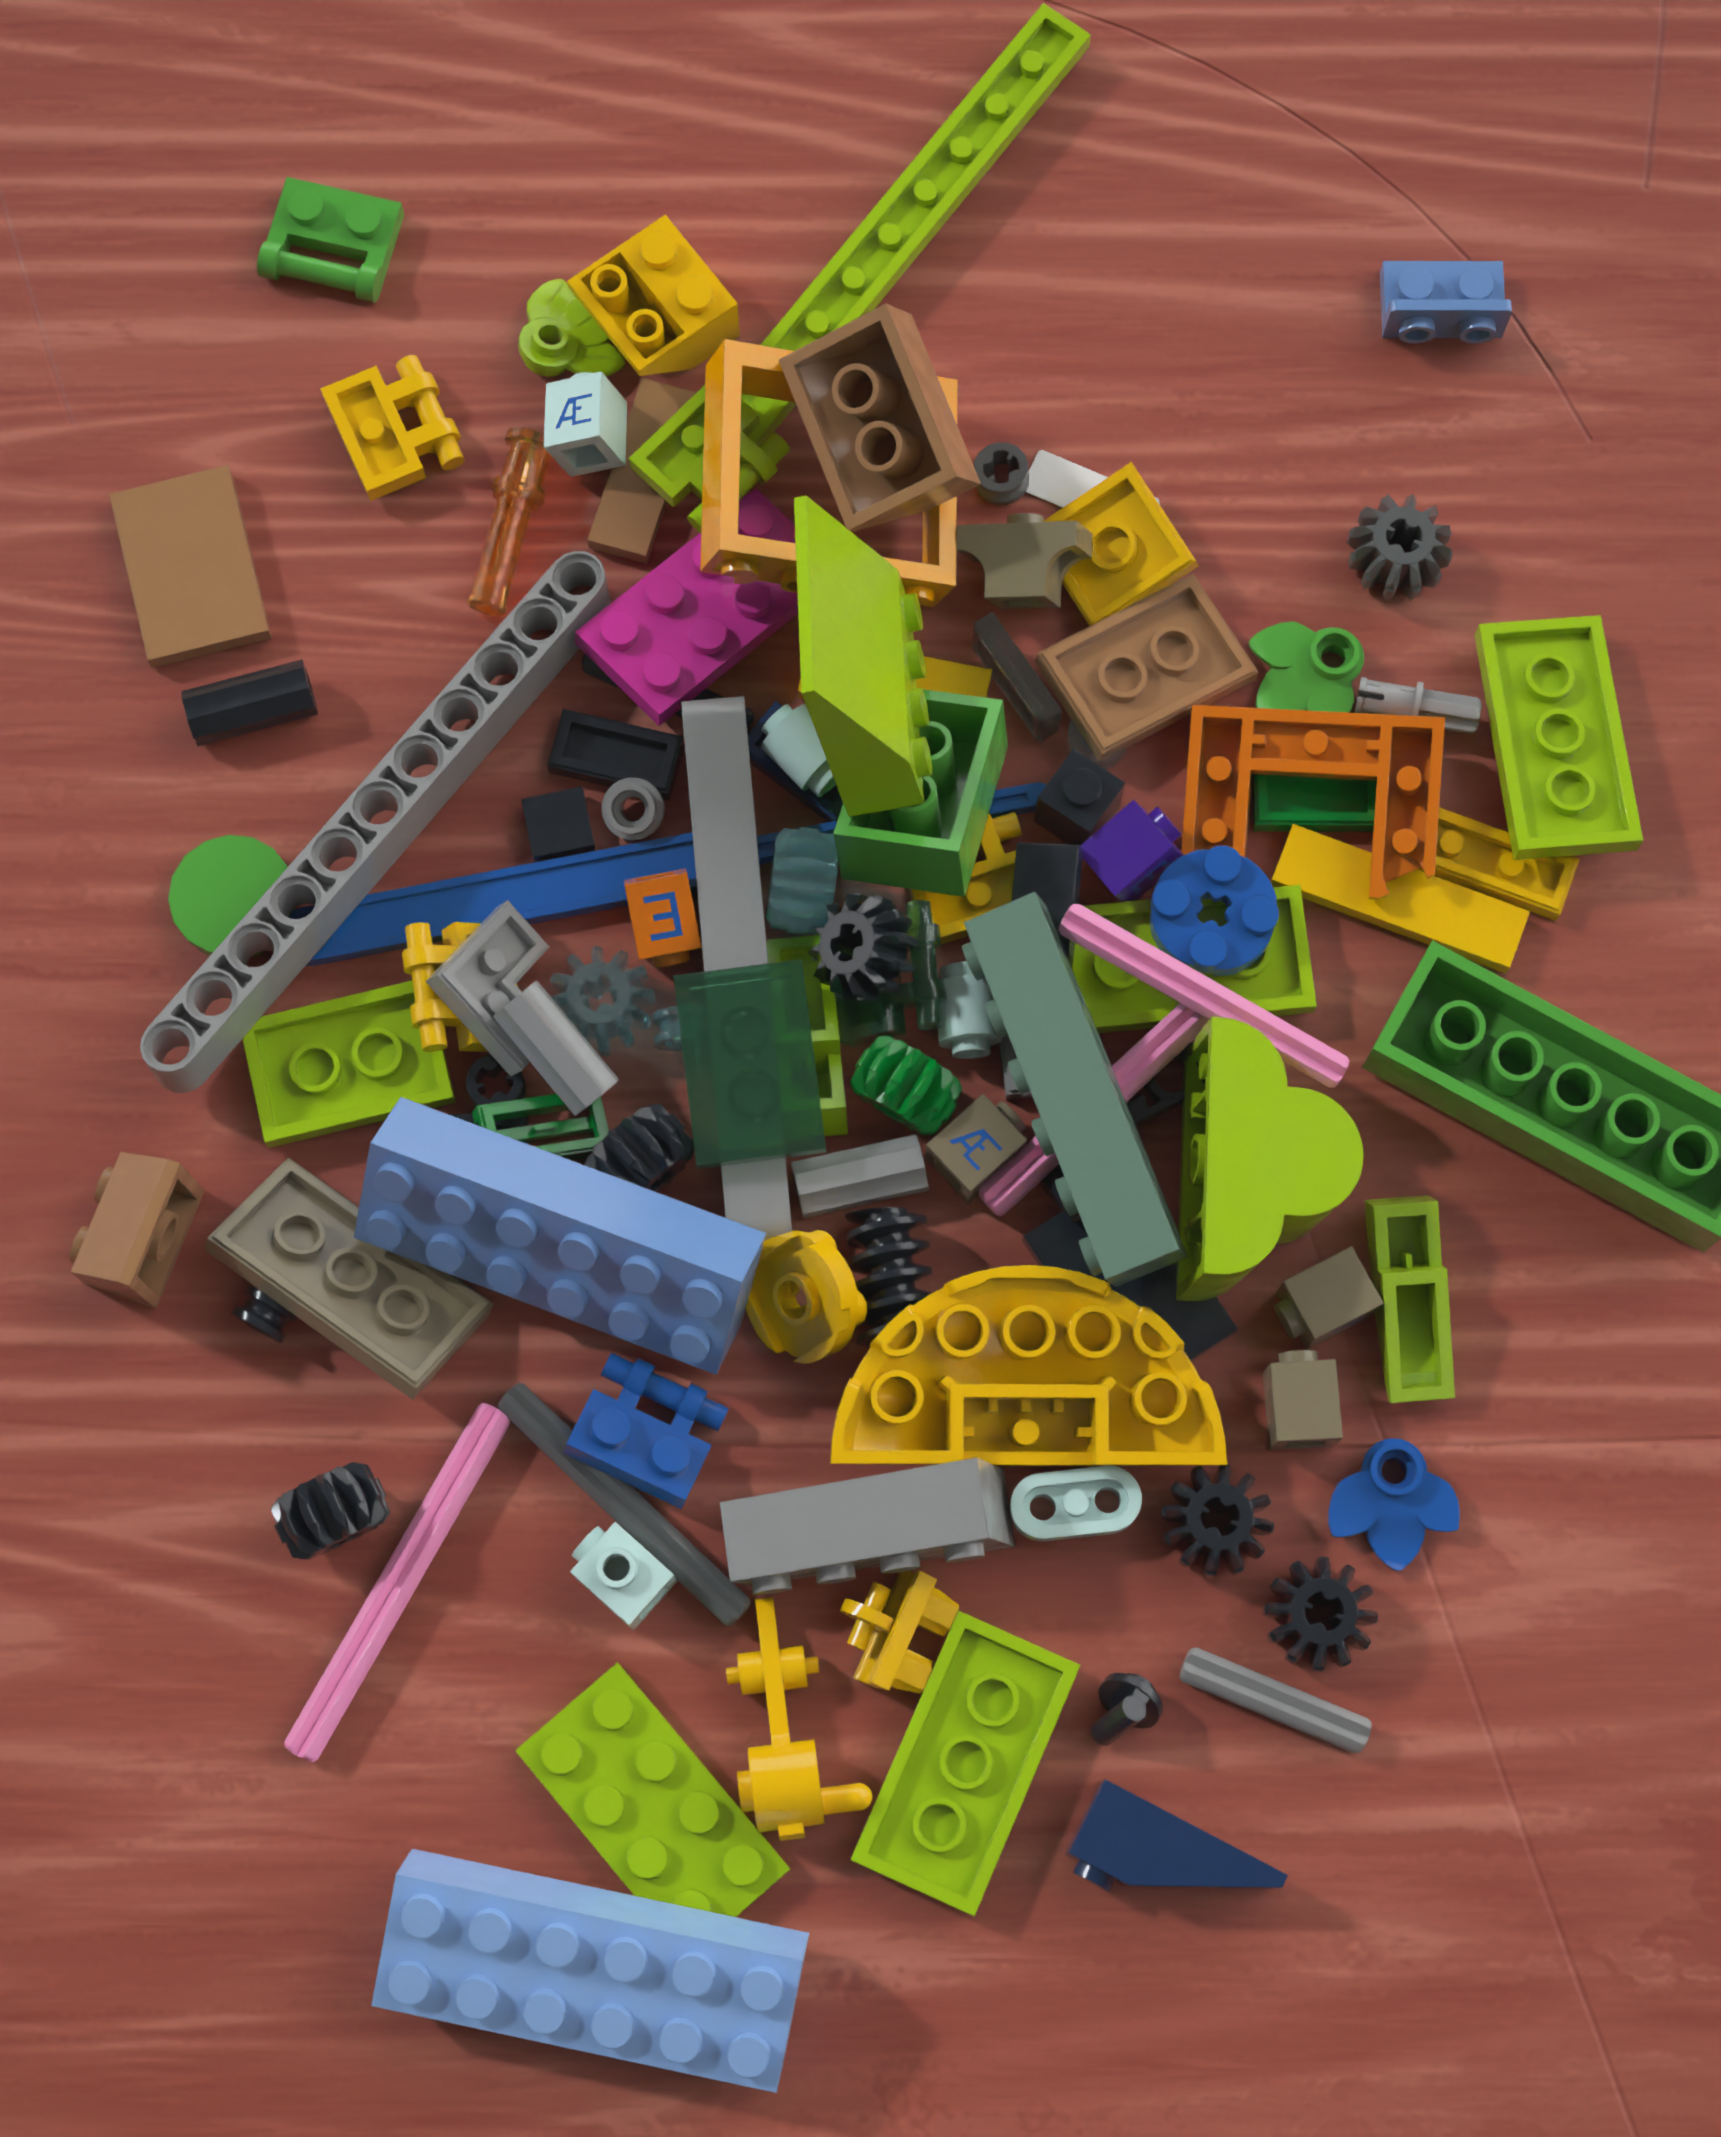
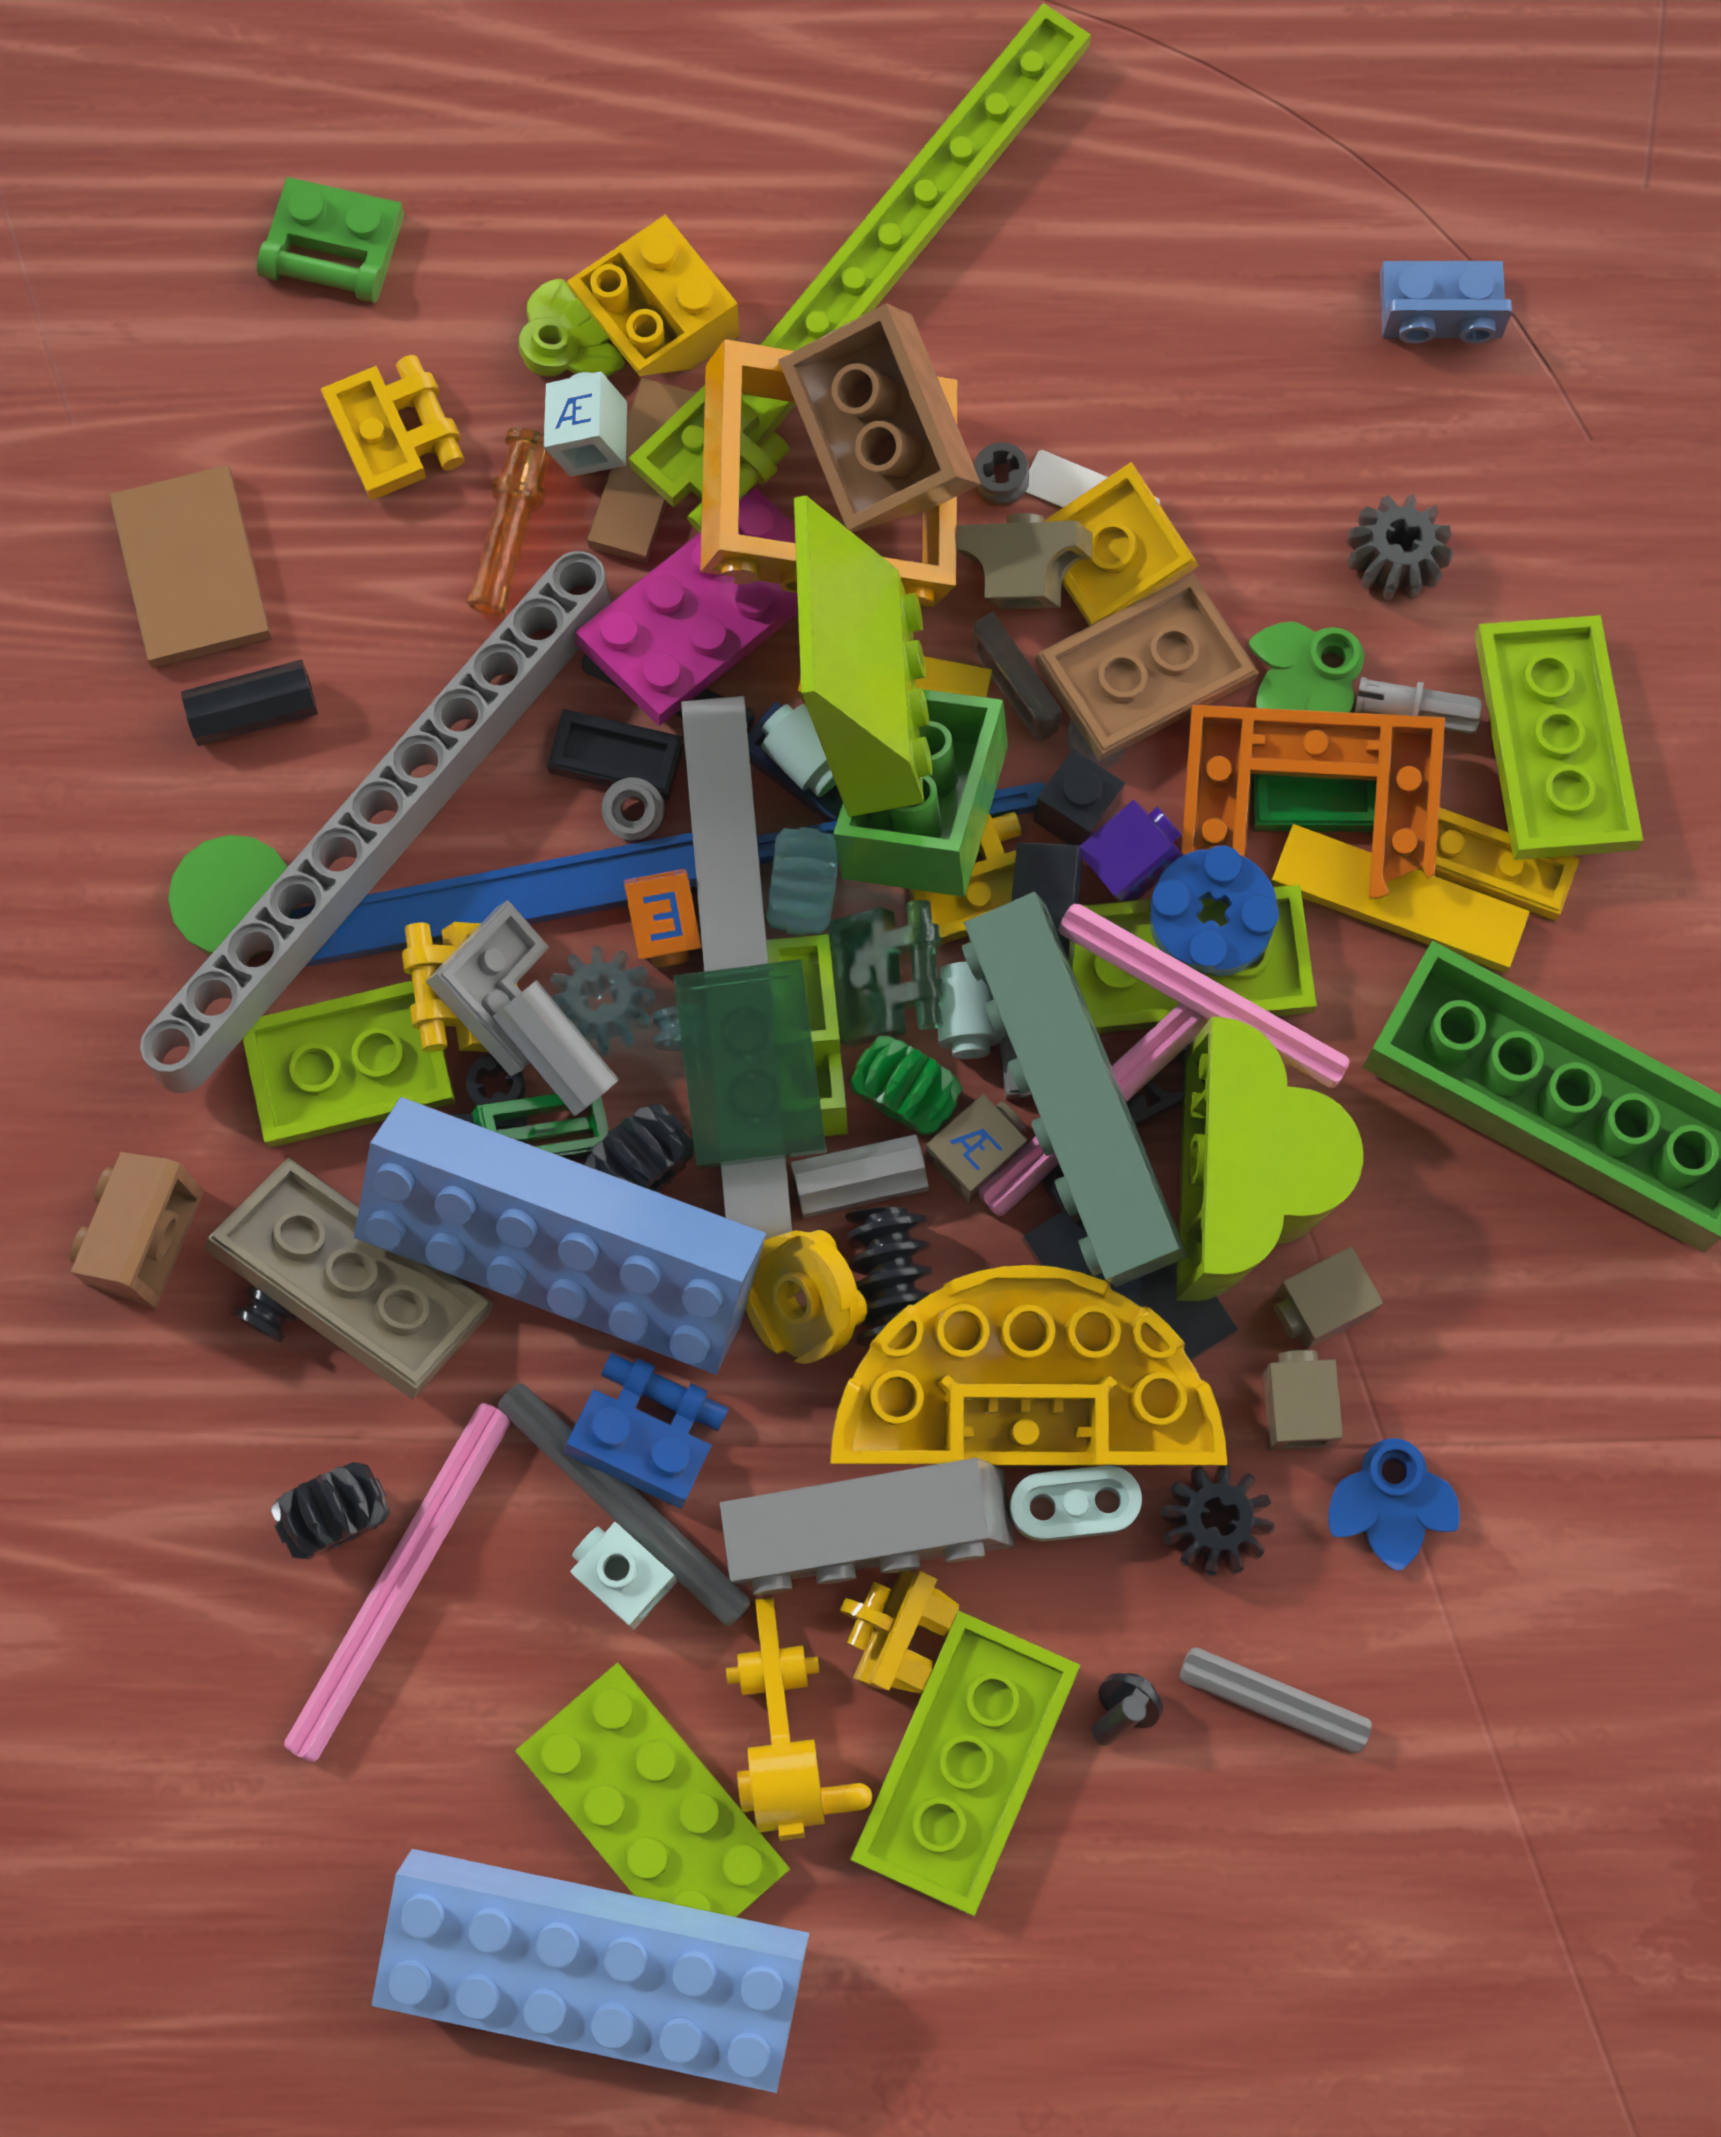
black tile [521,787,596,863] -> none
black gear [807,893,921,1003] -> none
dark blue slope [1065,1779,1288,1892] -> none
black gear [1262,1556,1378,1672] -> none
lime slope [1364,1195,1455,1403] -> none

